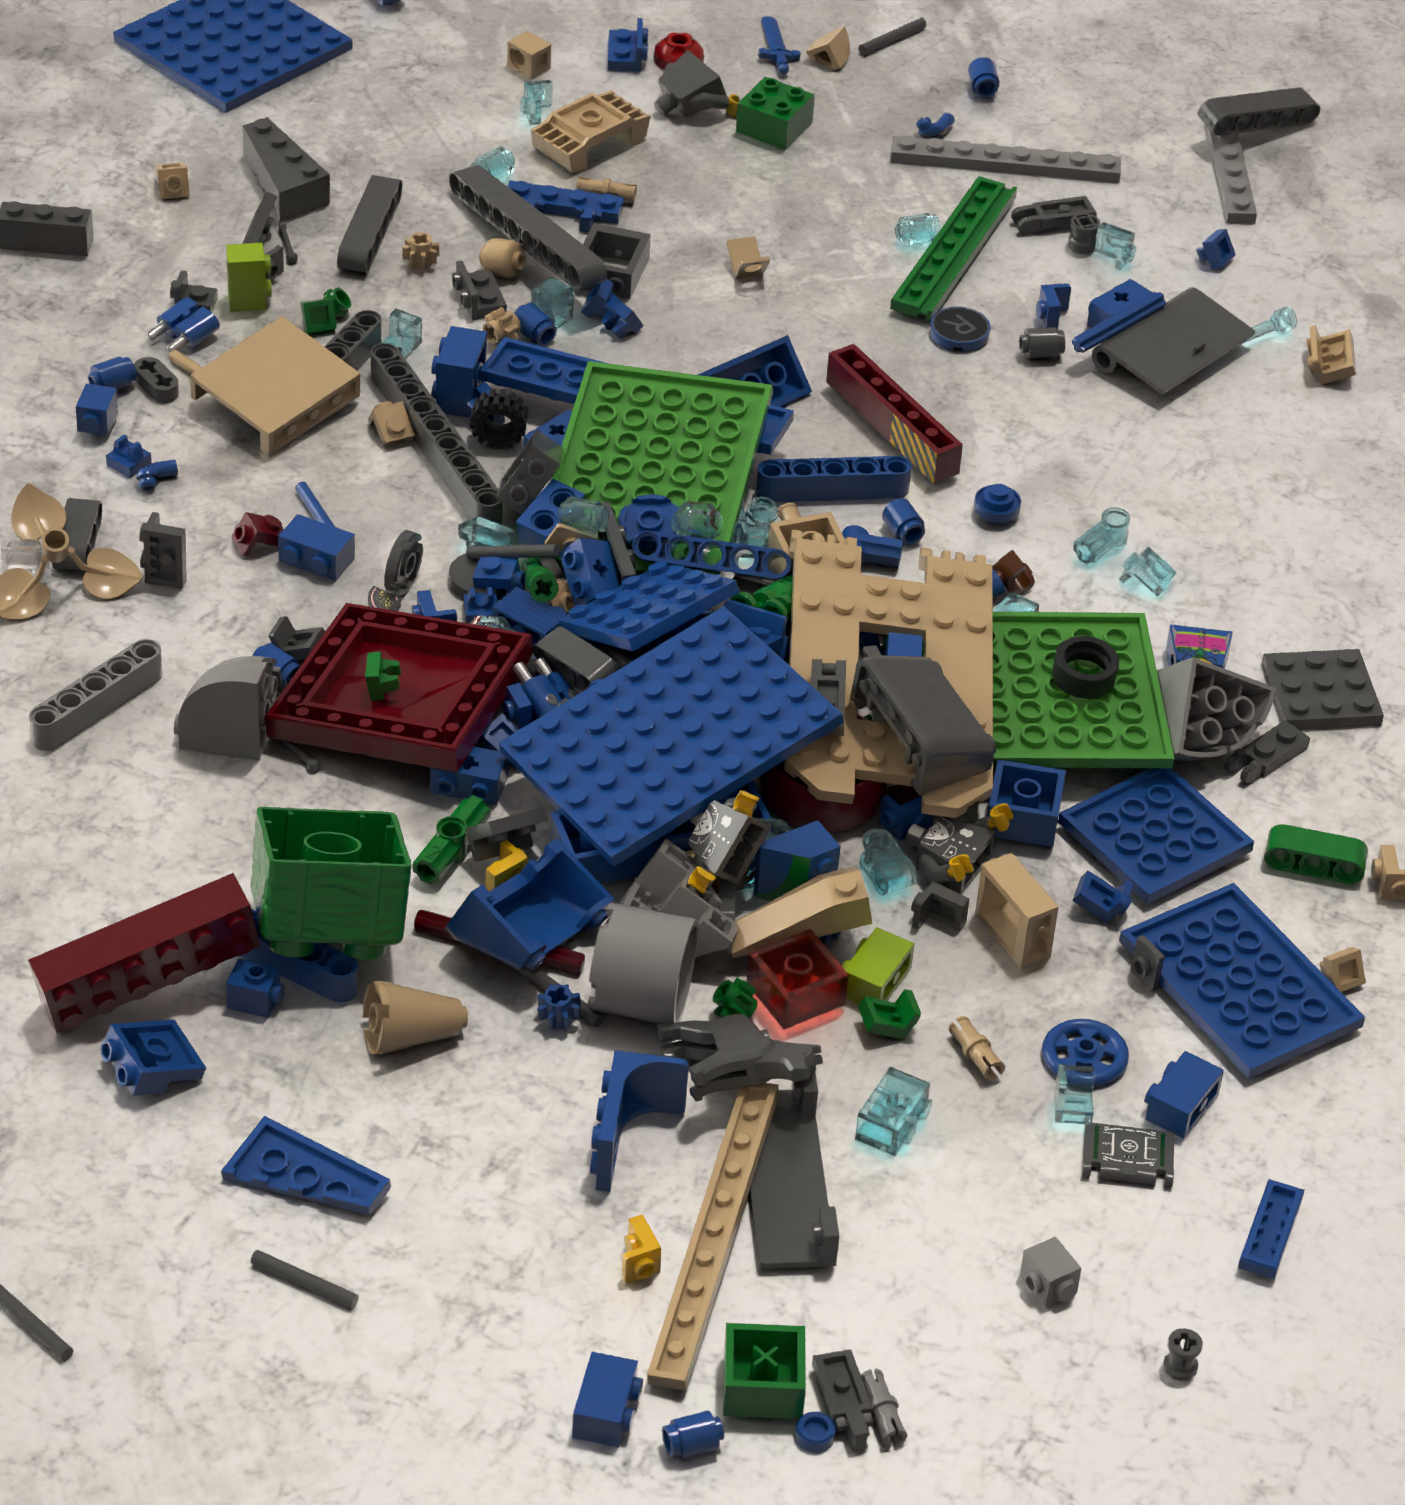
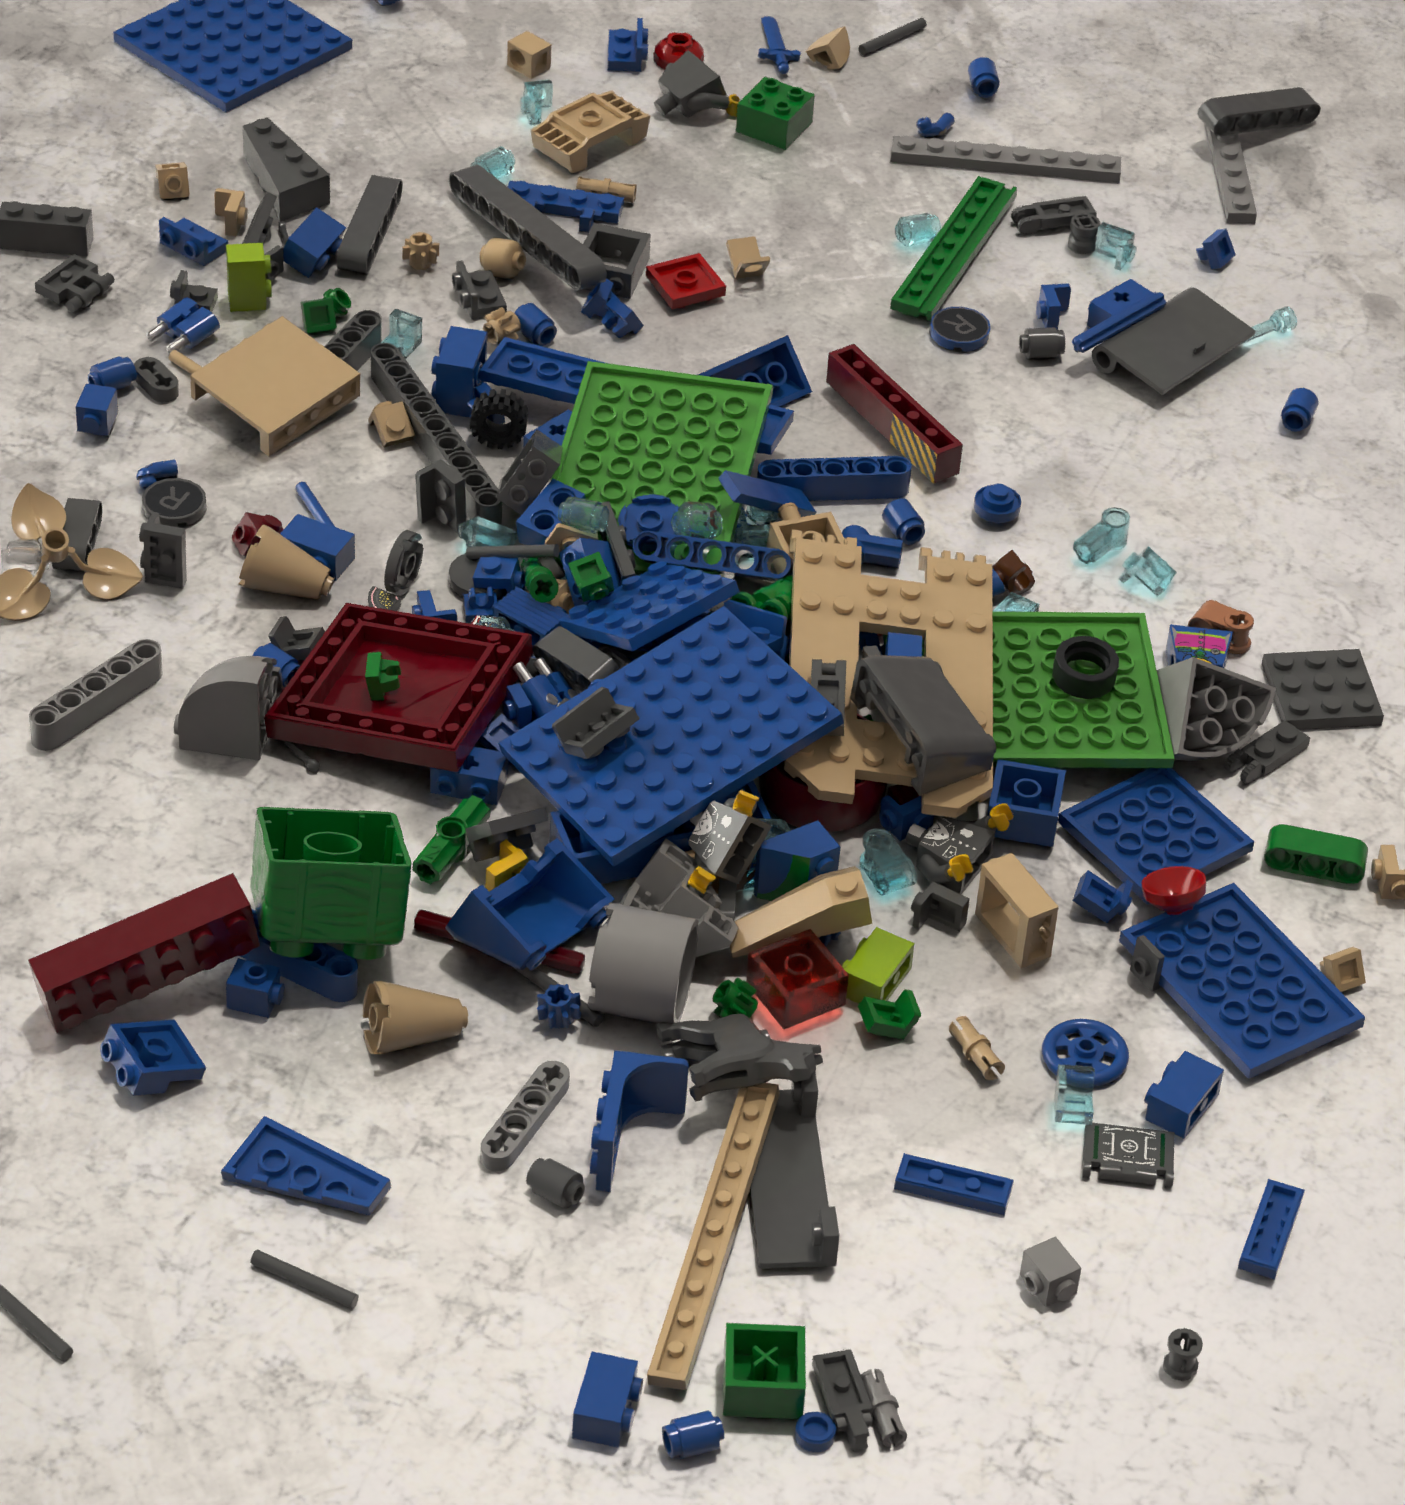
blue tile [106,435,152,478] -> none
clear light blue brick [531,277,574,328] -> none
yellow bracket [622,1214,661,1283] -> none
clear light blue brick [855,1066,932,1156] -> none
tan bracket [1306,325,1356,385] -> none
none -> dark grey plate [35,254,115,312]
none -> tile [142,478,207,527]
none -> blue bracket [159,217,228,266]
none -> tan bracket [214,188,248,236]
none -> tan cone [238,525,334,600]
none -> blue brick [283,208,347,278]
none -> dark grey bracket [415,459,467,533]
none -> light grey beam [480,1061,570,1171]
none -> dark grey brick [526,1158,585,1208]
none -> dark grey bracket [552,687,639,759]
none -> green bracket [568,552,614,602]
none -> red plate [646,253,726,309]
none -> blue tile [719,470,817,517]
none -> blue tile [894,1153,1014,1216]
none -> red piece [1142,866,1207,915]
none -> nougat piece [1188,600,1254,654]
none -> blue brick [1281,388,1319,432]

